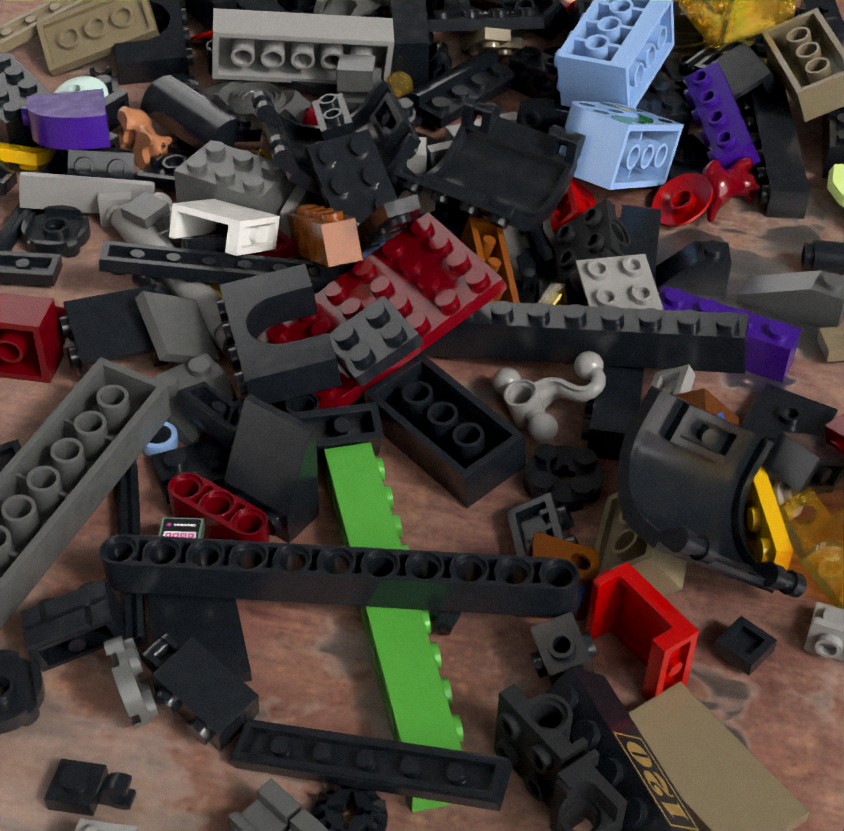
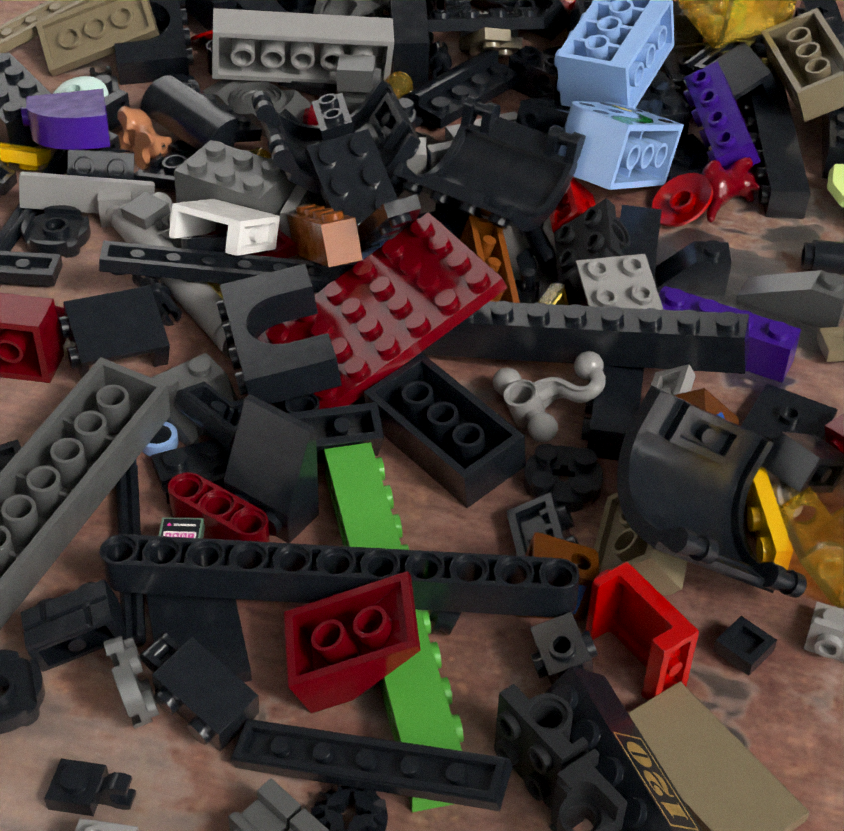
dark grey tile [135,291,220,363] -> none
black plate [329,296,424,388] -> none
none -> dark red slope [284,571,421,714]

